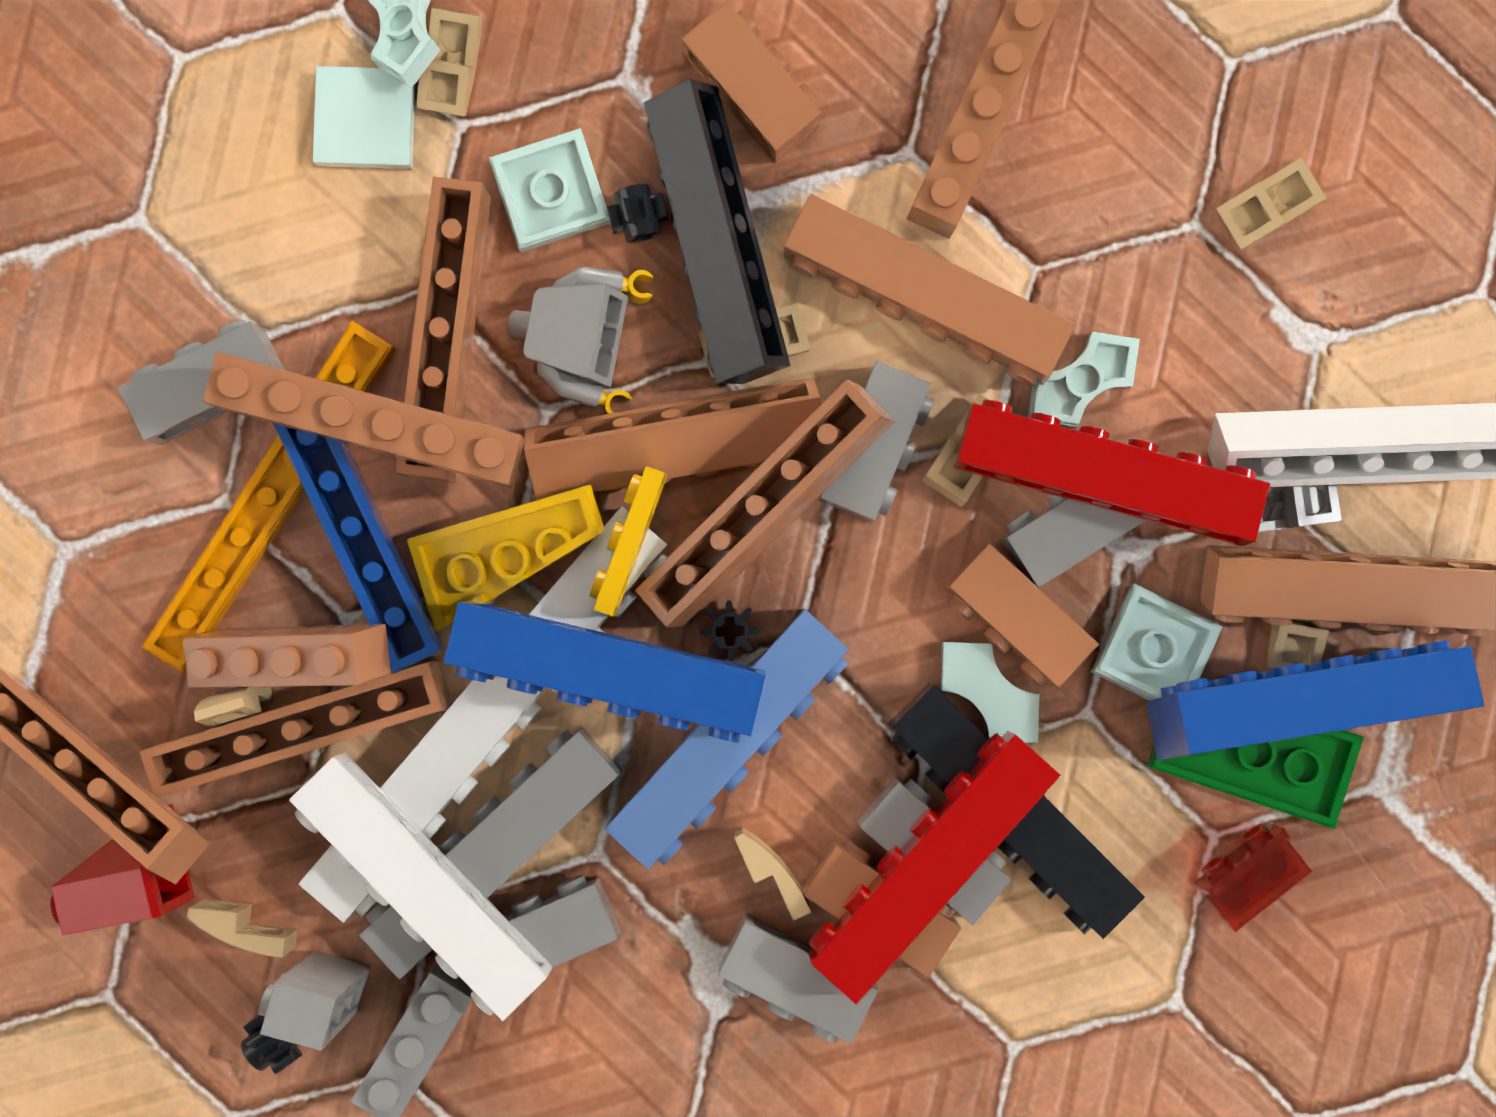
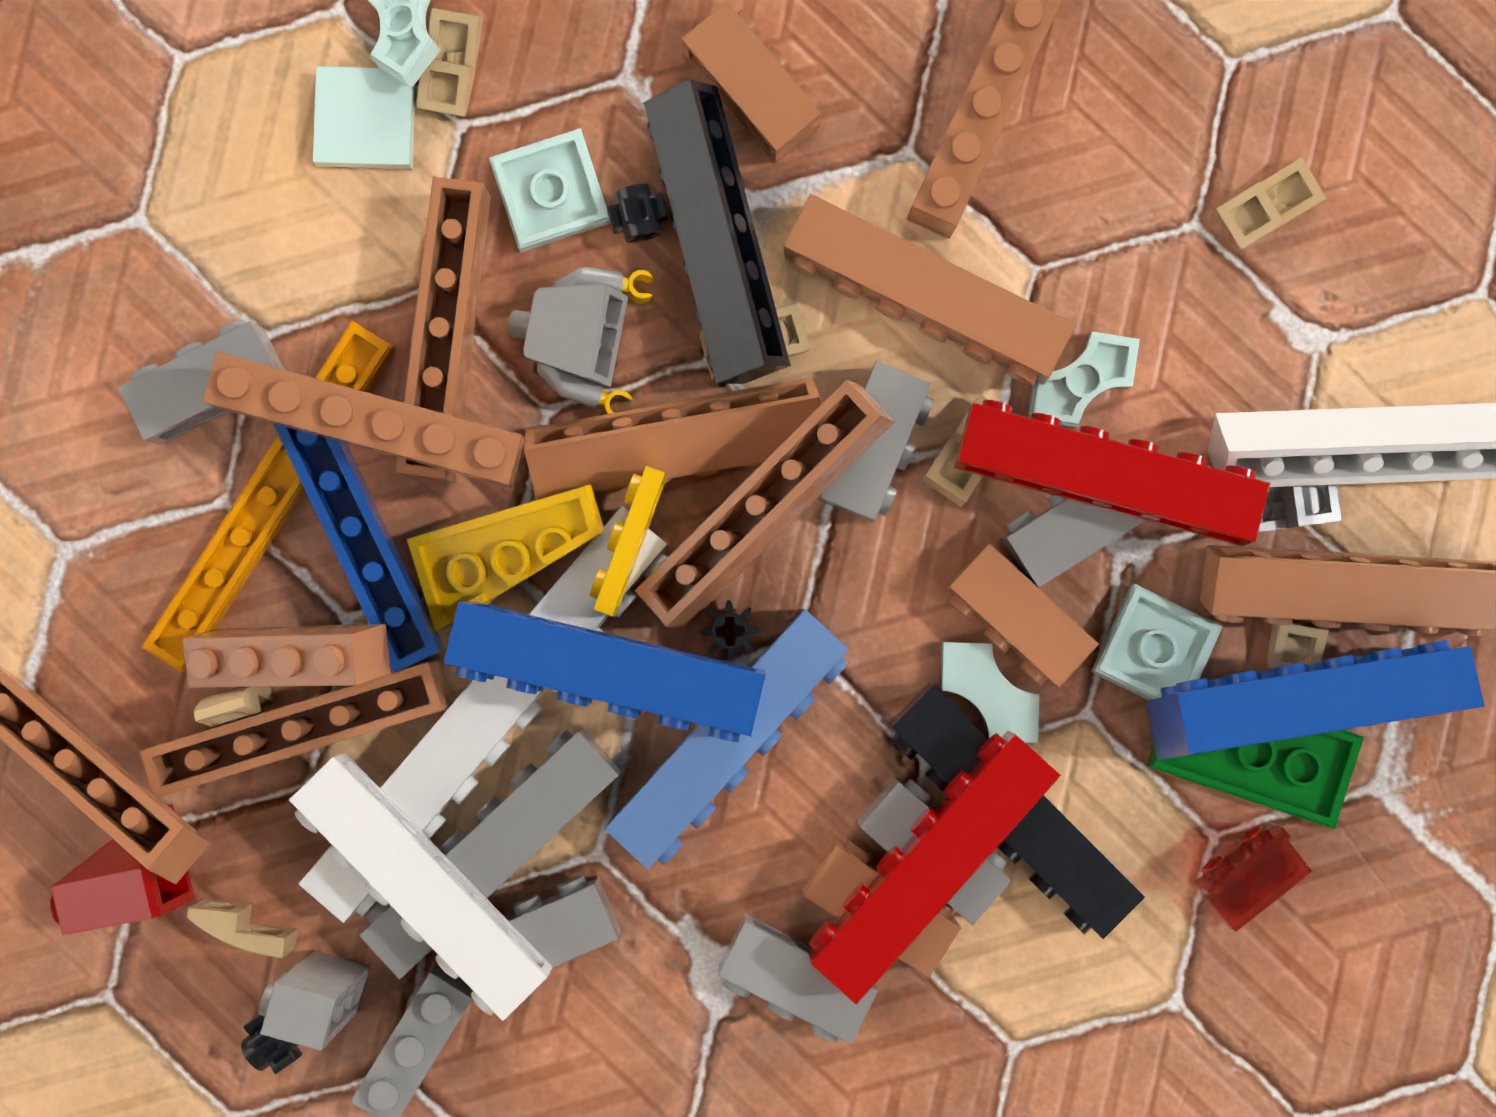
tan slope [734,827,811,920] -> none

